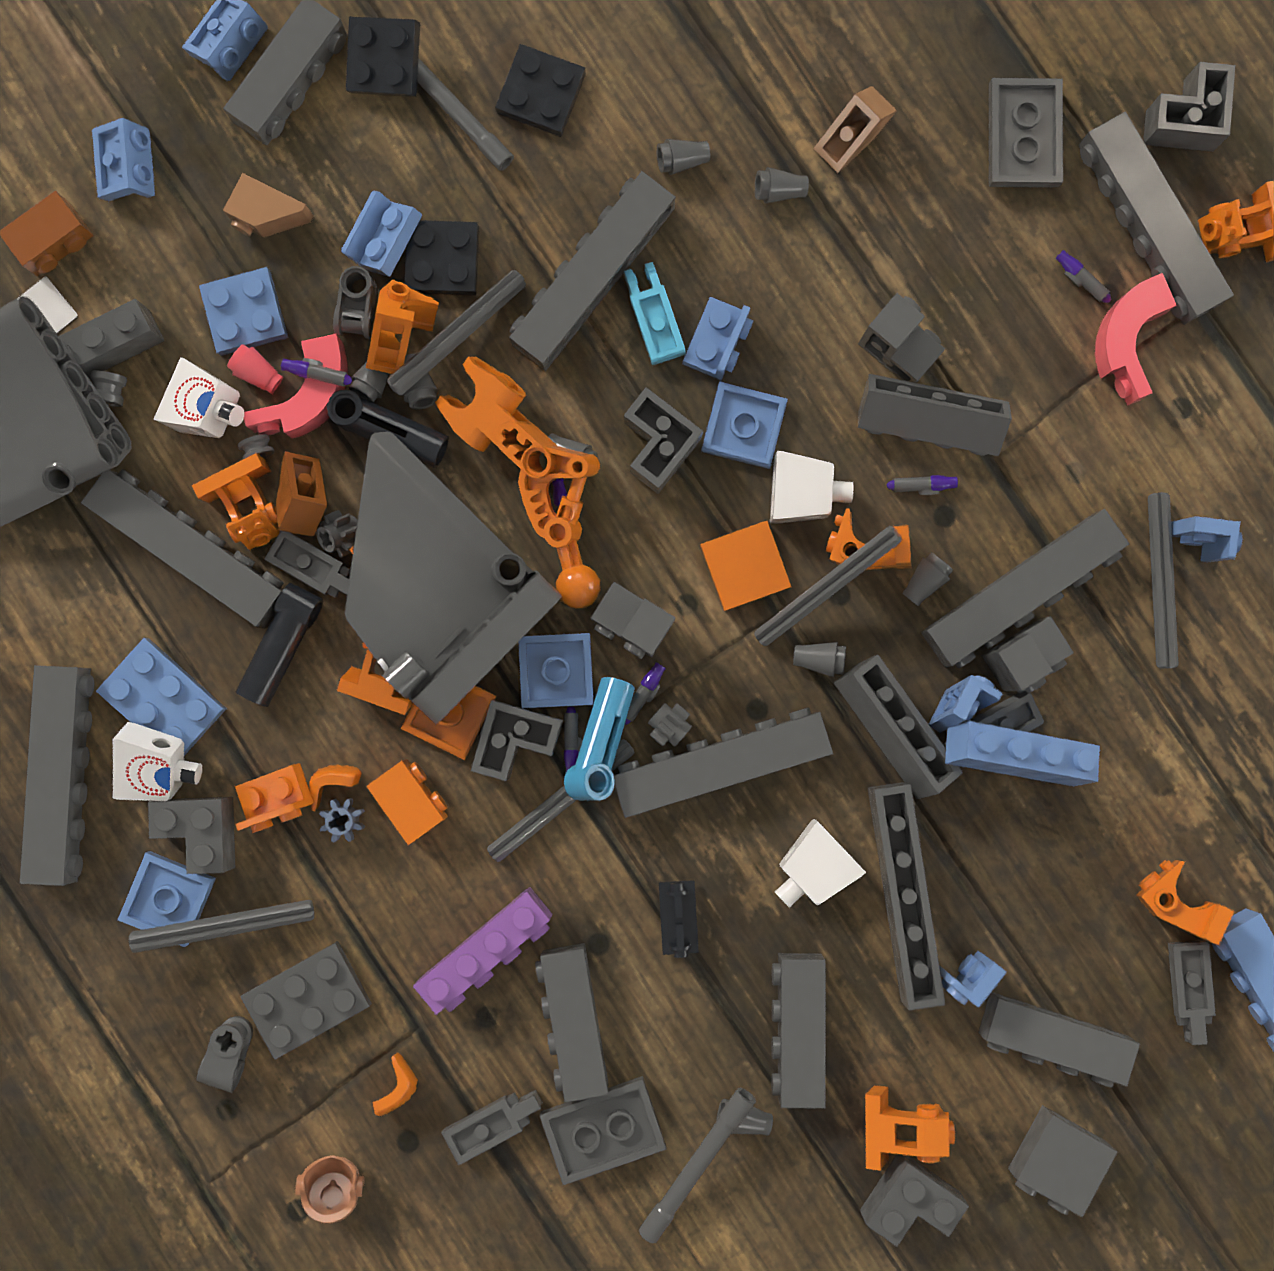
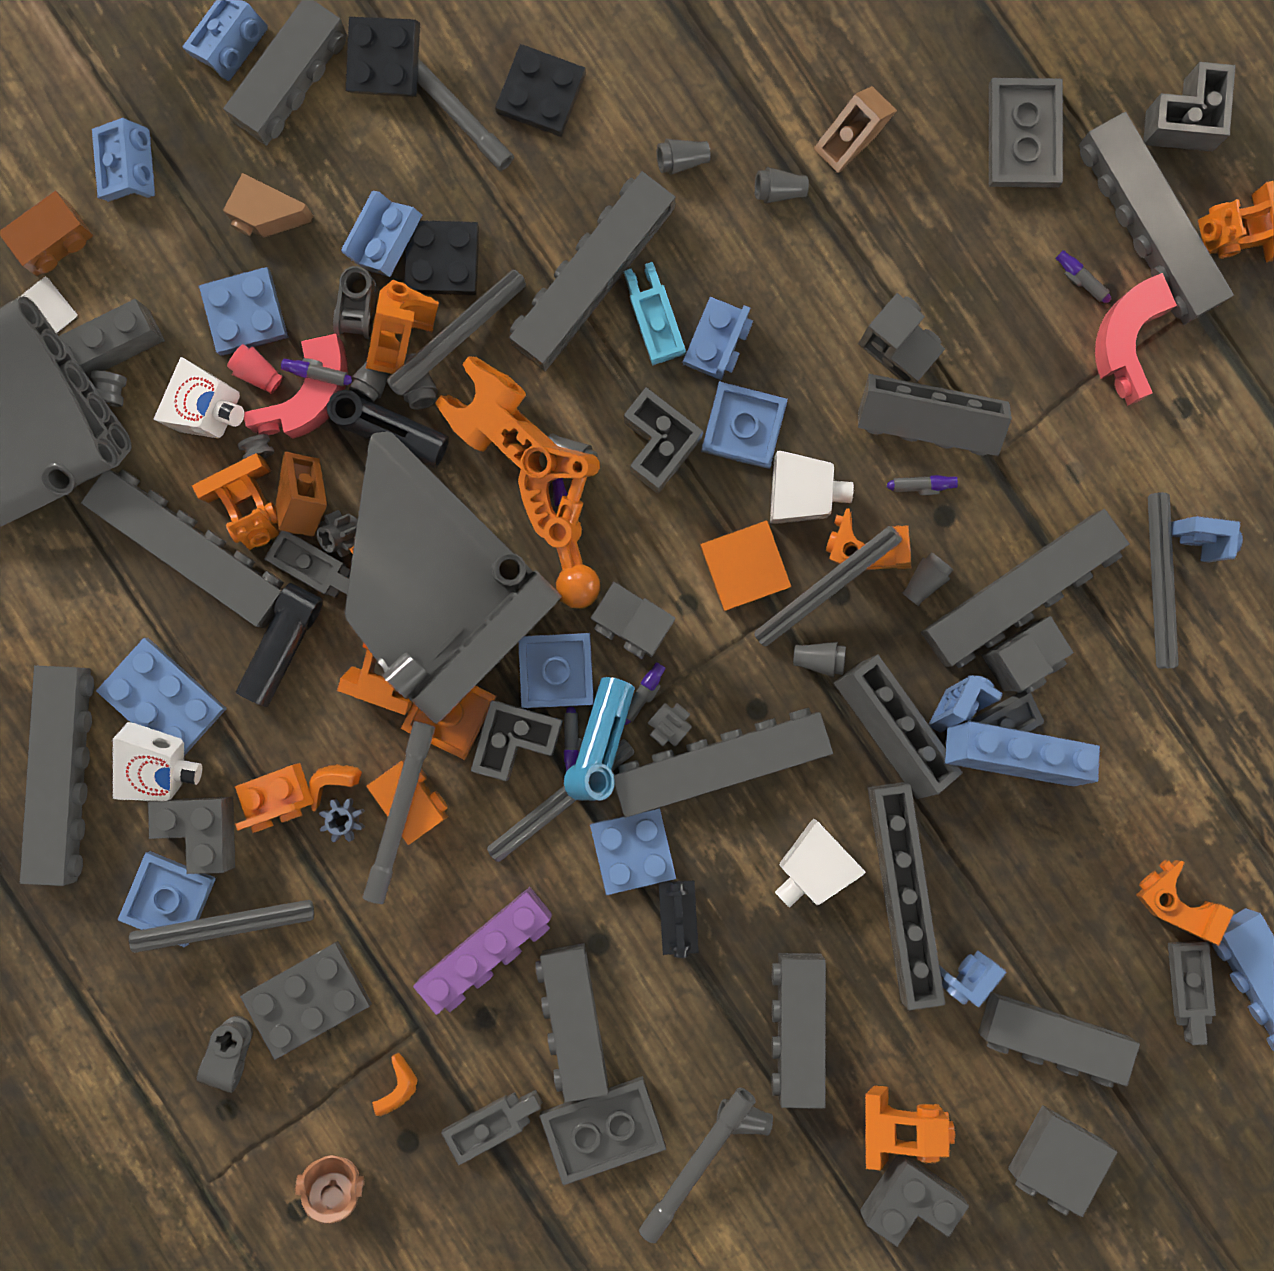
none -> dark grey piece [363,721,435,904]
none -> medium blue plate [590,808,676,895]

